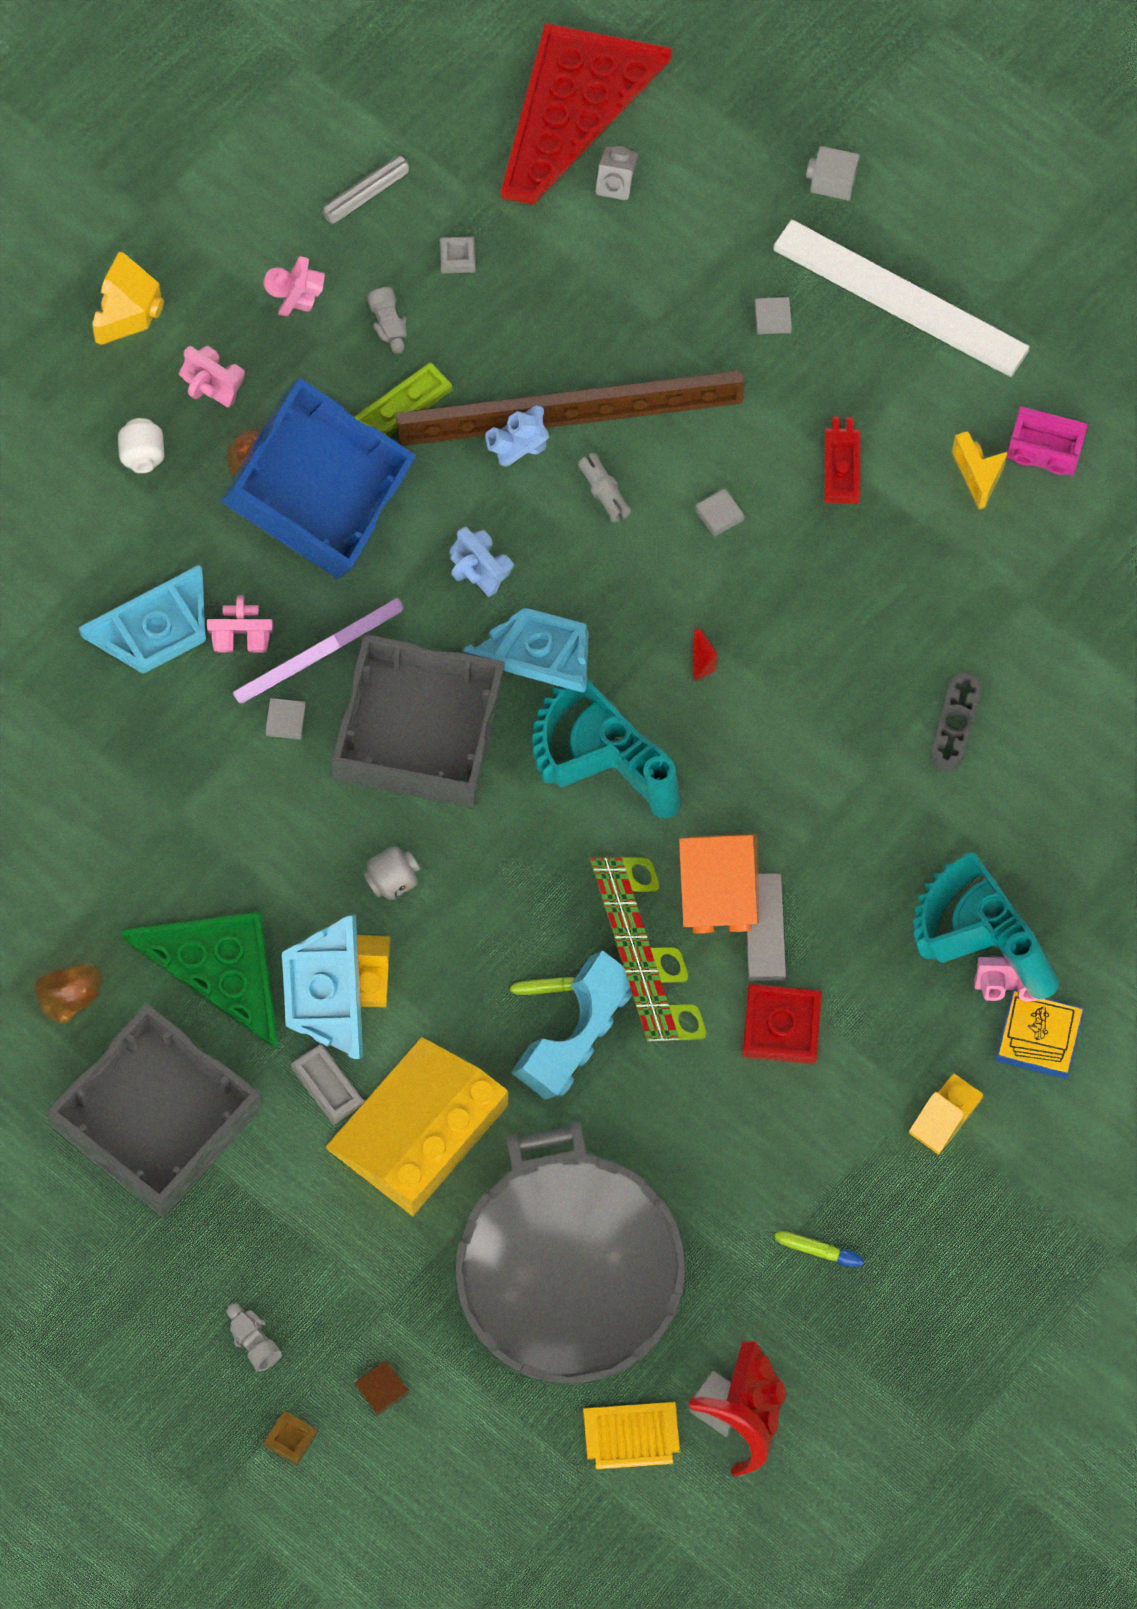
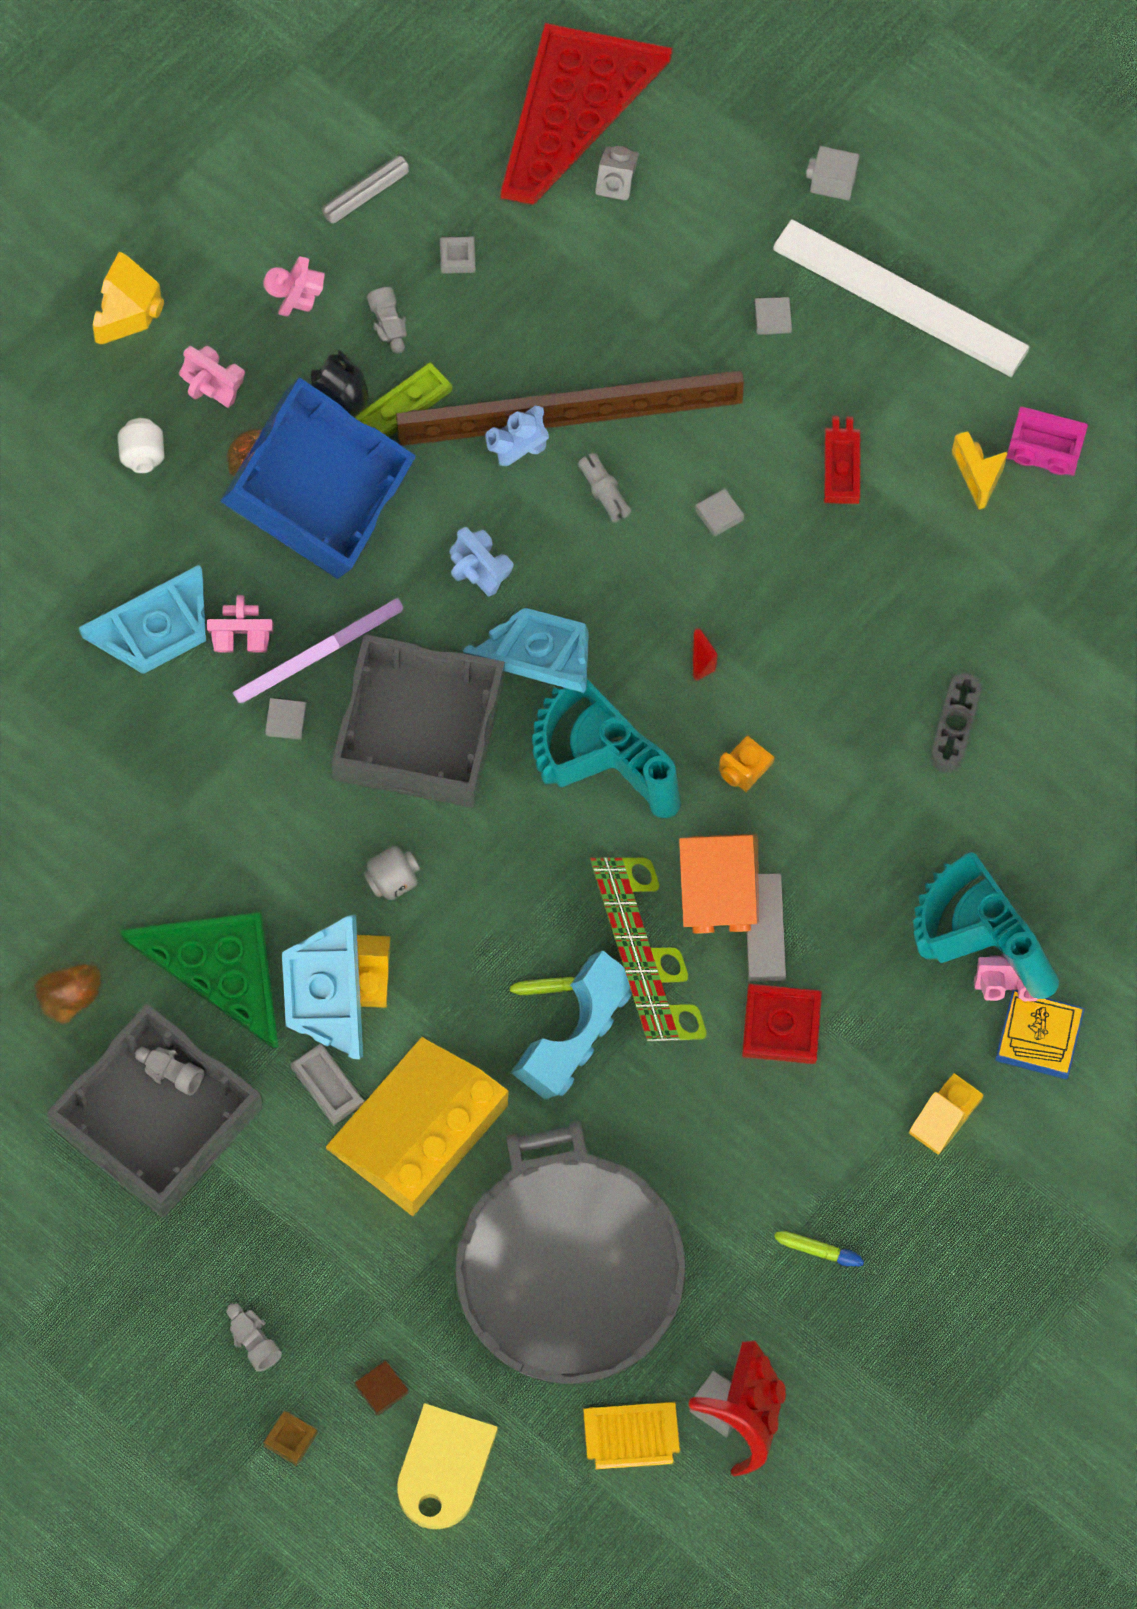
none -> light grey piece [135,1047,204,1096]
none -> black helmet [311,349,369,418]
none -> light yellow tile [397,1403,498,1529]
none -> light orange bracket [718,735,775,792]

